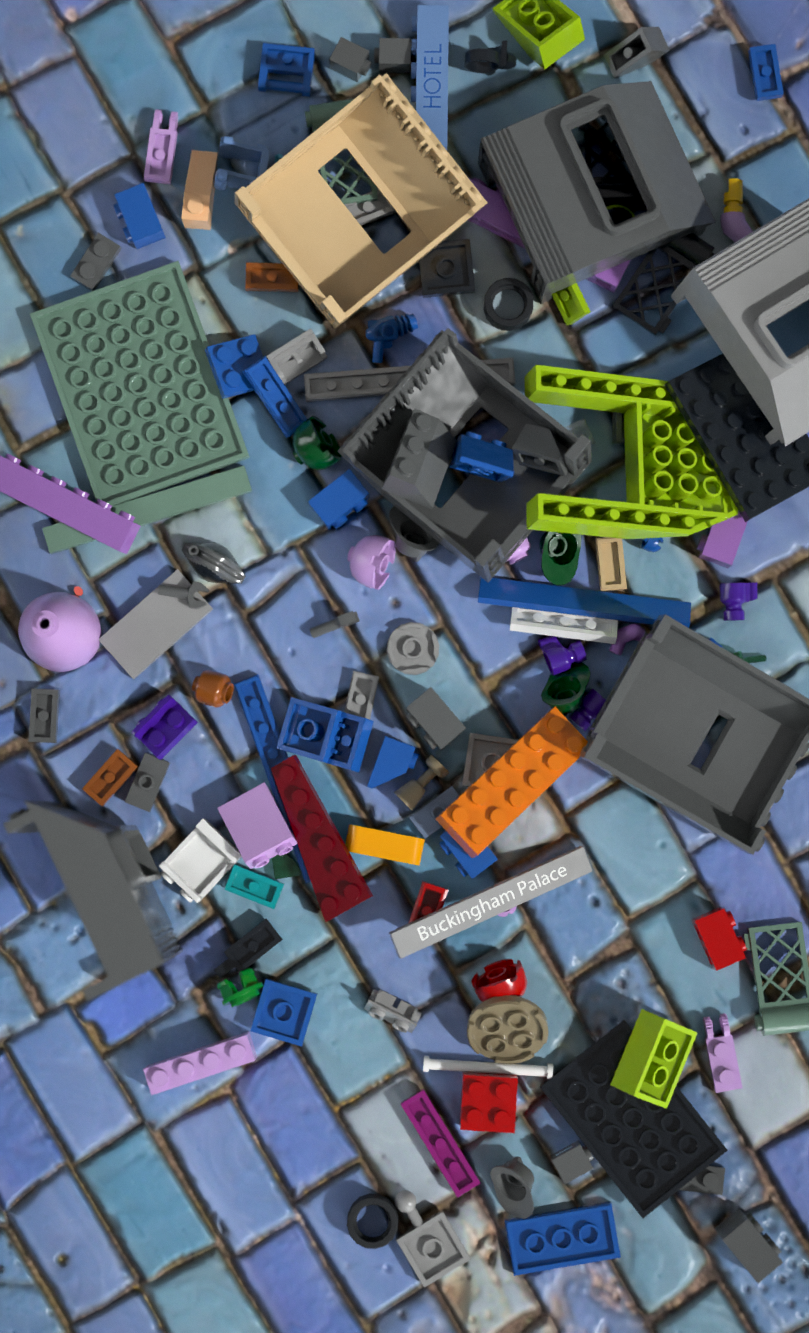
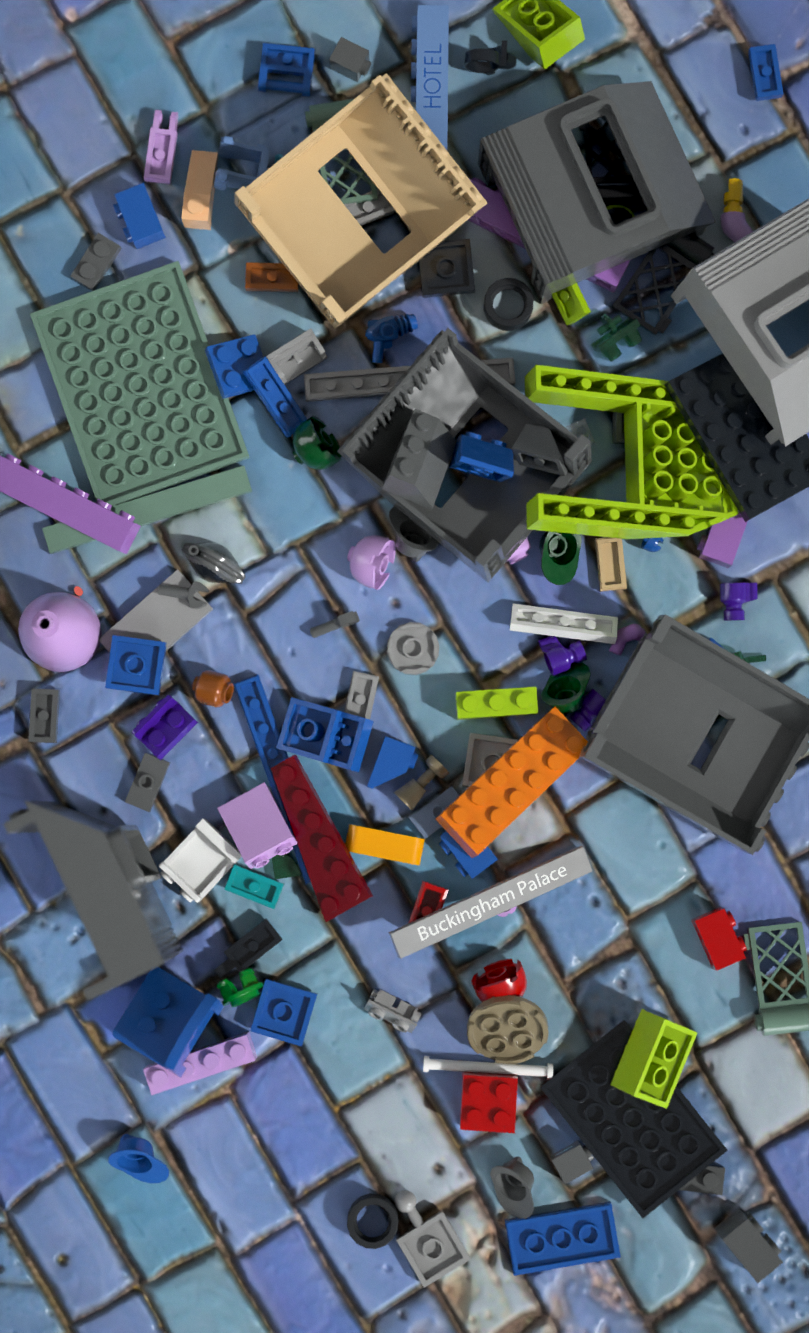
dark orange plate [82,749,139,807] -> none
blue brick [308,469,370,530] -> none
dark grey brick [374,38,411,73] -> none
magenta plate [401,1089,480,1198] -> none
dark grey brick [406,687,466,751] -> none
blue tile [478,577,691,628] -> none
dark grey slope [604,27,669,78] -> none
lavender hinge [703,1013,743,1093] -> none
none -> blue plate [105,635,167,696]
none -> blue piece [108,1134,169,1183]
none -> blue piece [112,967,224,1078]
none -> lime brick [455,687,538,720]
none -> clear green hips [591,314,642,362]

